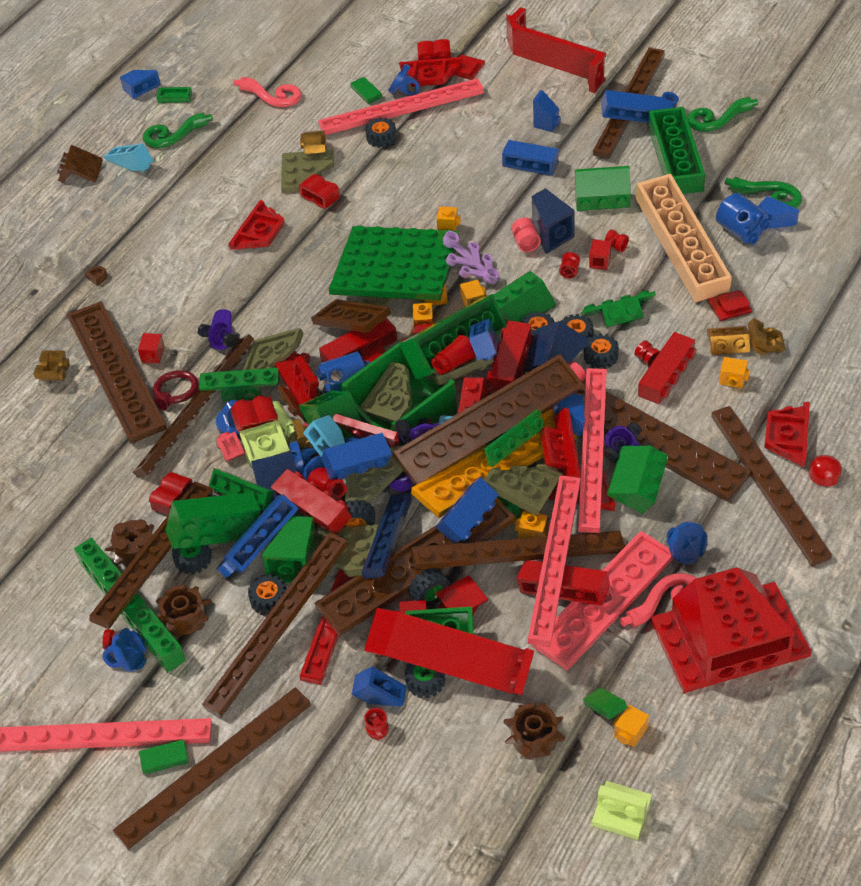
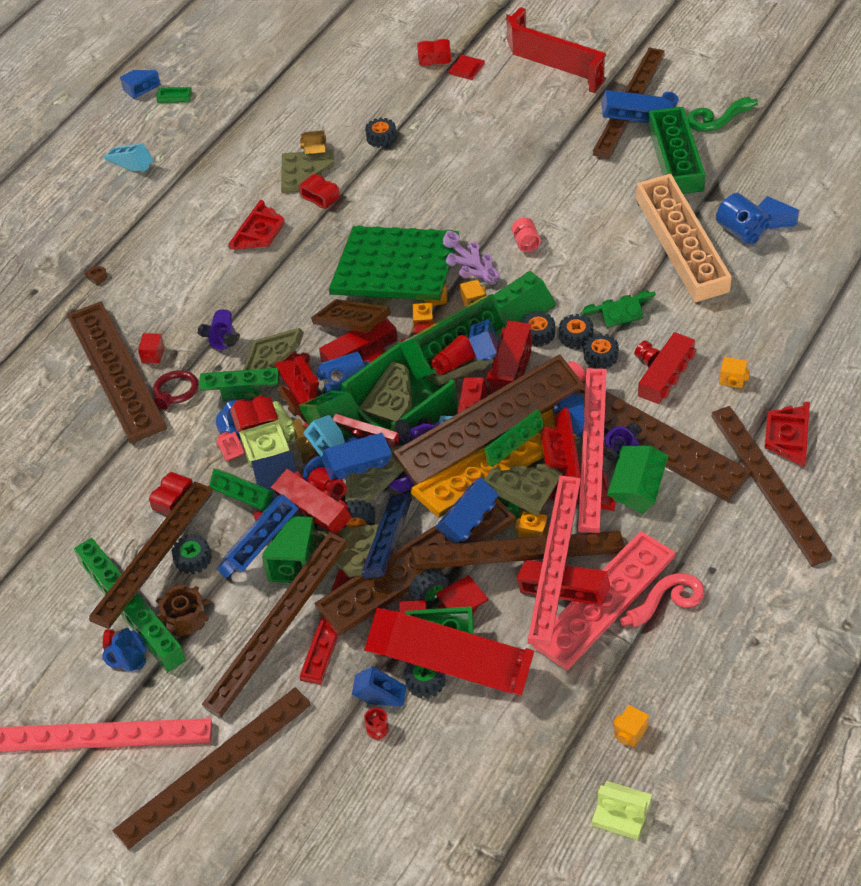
pearl gold cylinder [33,350,70,381] -> none
reddish brown bracket [57,145,103,183] -> none
reddish brown brick [105,519,154,567] -> none
reddish brown plate [132,334,254,478] -> none
green tile [139,740,189,775] -> none
green plant [142,112,213,148] -> none
green brick [165,492,261,549] -> none
coral plant [234,77,302,107] -> none
black wheel [248,574,287,615] -> none
blue tile [289,441,318,476] -> none
coral plate [318,78,484,135] -> none
green tile [350,77,382,104] -> none
blue tile [388,64,420,96] -> none
red wing [399,57,462,87] -> none
light orange brick [437,206,461,231] -> none
blue brick [502,140,559,176] -> none
reddish brown brick [503,703,565,760] -> none
dark blue slope [523,321,589,372] -> none
dark blue slope [532,188,575,254] -> none
blue slope [533,90,561,132] -> none
red wheel [559,252,580,279] -> none
green slope [575,166,631,211] -> none
green tile [583,687,628,719] -> none
red brick [589,239,612,270] -> none
red wheel [605,229,629,253] -> none
red wedge [651,567,812,693] -> none
blue tile [666,521,708,565] -> none
pearl gold bracket [707,326,750,355] -> none
red piece [708,290,752,322] -> none
green plant [724,177,802,208] -> none
pearl gold cylinder [748,318,786,355] -> none
red hair [809,455,843,487] -> none

